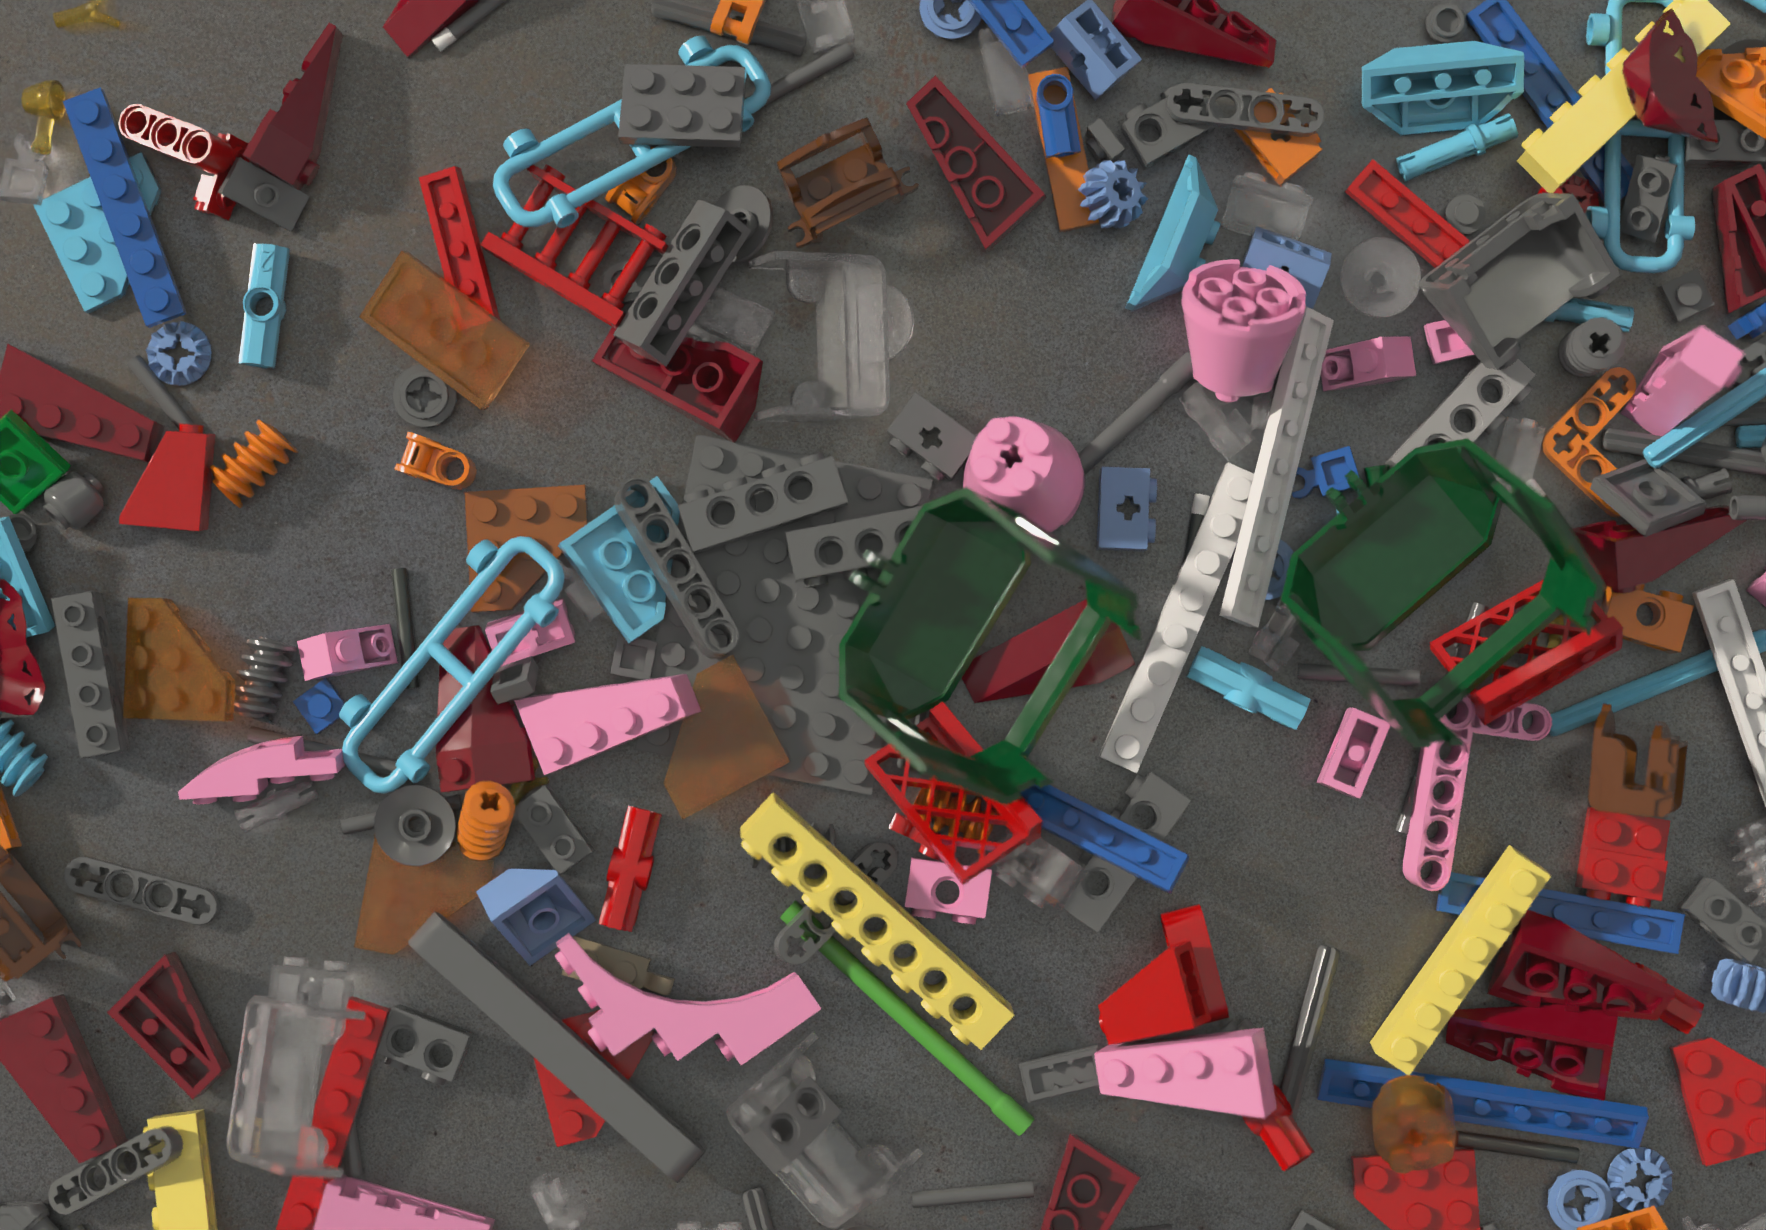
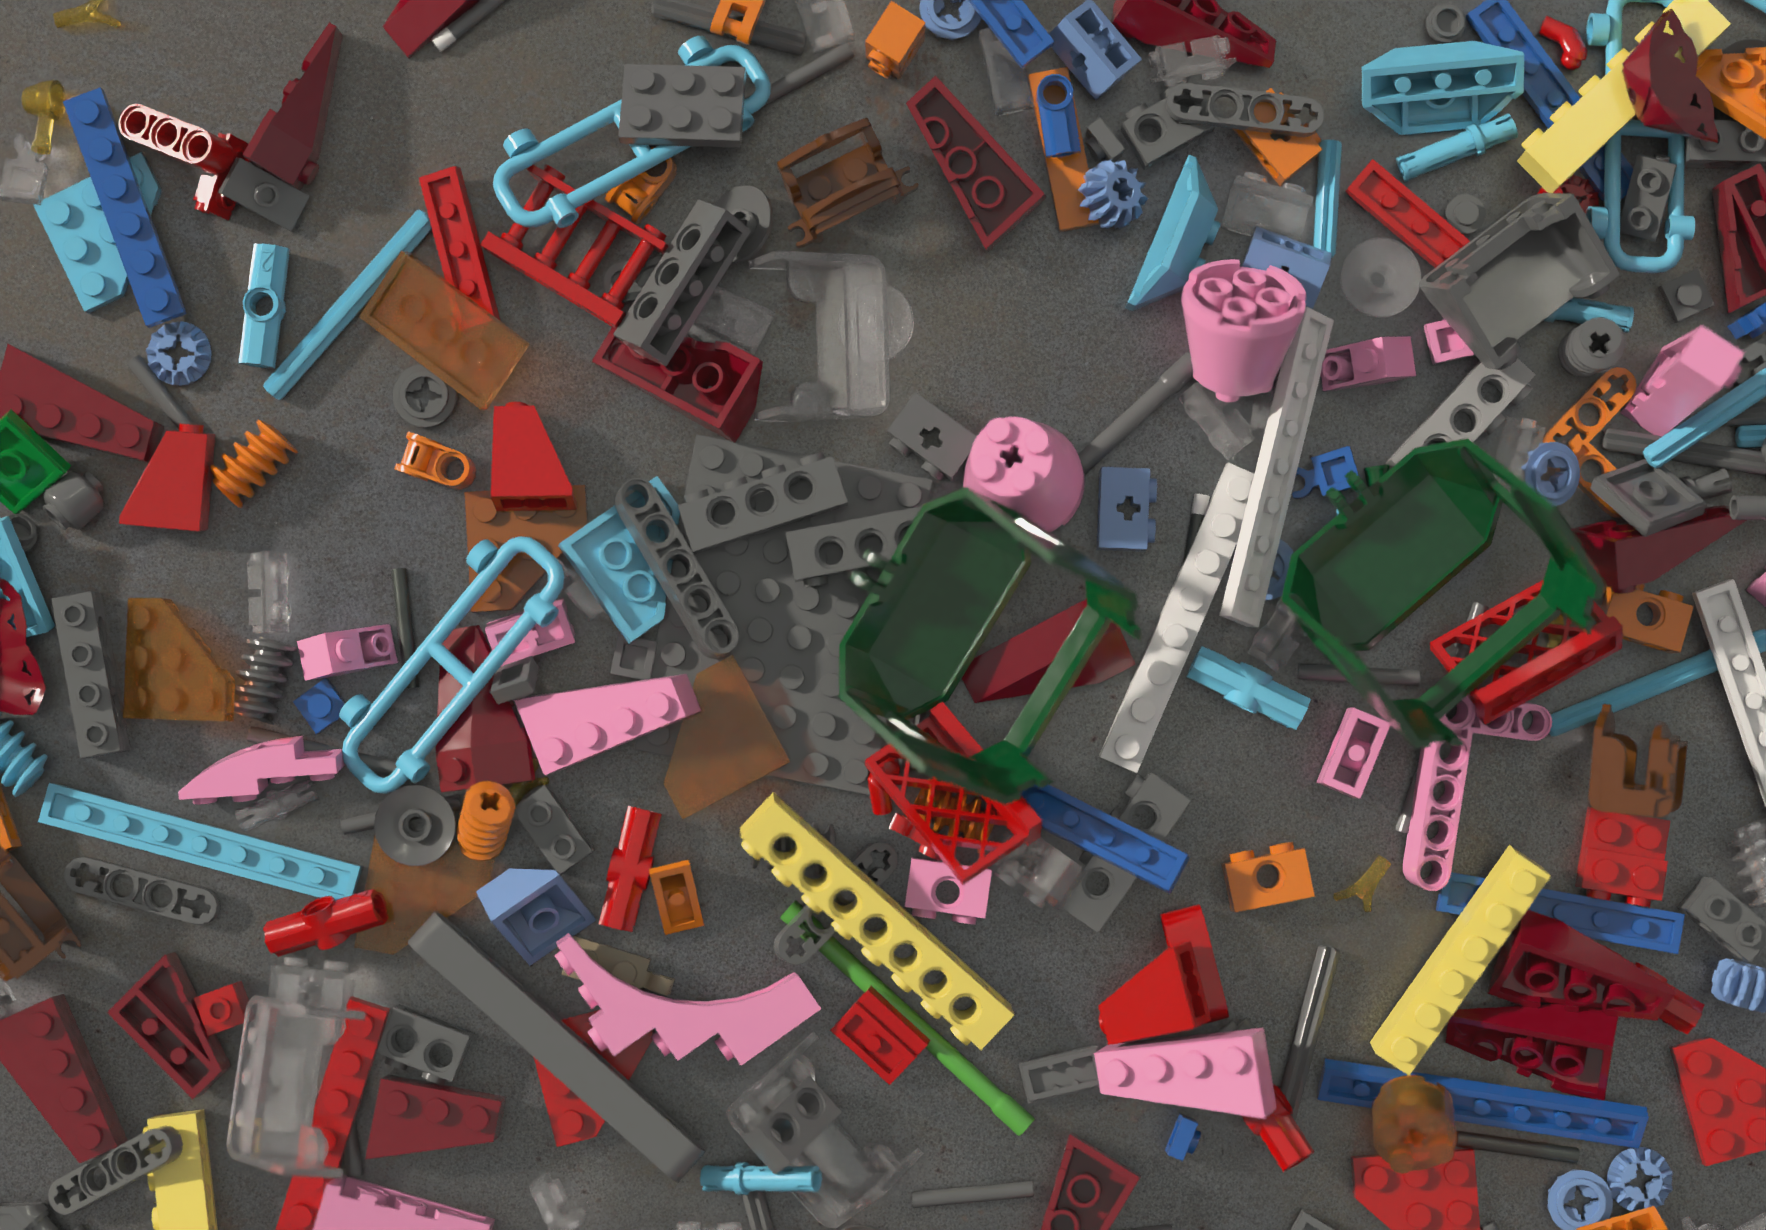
none -> medium azure plate [38,783,363,900]
none -> red brick [194,981,255,1036]
none -> clear hinge [247,551,291,634]
none -> medium azure axle [263,210,432,400]
none -> red piece [263,889,388,957]
none -> dark red wedge [365,1074,507,1159]
none -> red slope [491,402,577,511]
none -> orange slope [649,860,704,935]
none -> medium azure pin [700,1162,822,1195]
none -> red plate [830,986,931,1085]
none -> orange brick [865,1,926,79]
none -> red arm [867,758,900,815]
none -> clear hinge [1149,35,1236,87]
none -> blue plate [1165,1113,1201,1161]
none -> orange brick [1221,842,1315,913]
none -> medium azure axle [1313,139,1342,258]
none -> clear yellow bar [1333,855,1392,912]
none -> medium blue gear [1520,442,1580,506]
none -> red arm [1538,15,1588,70]

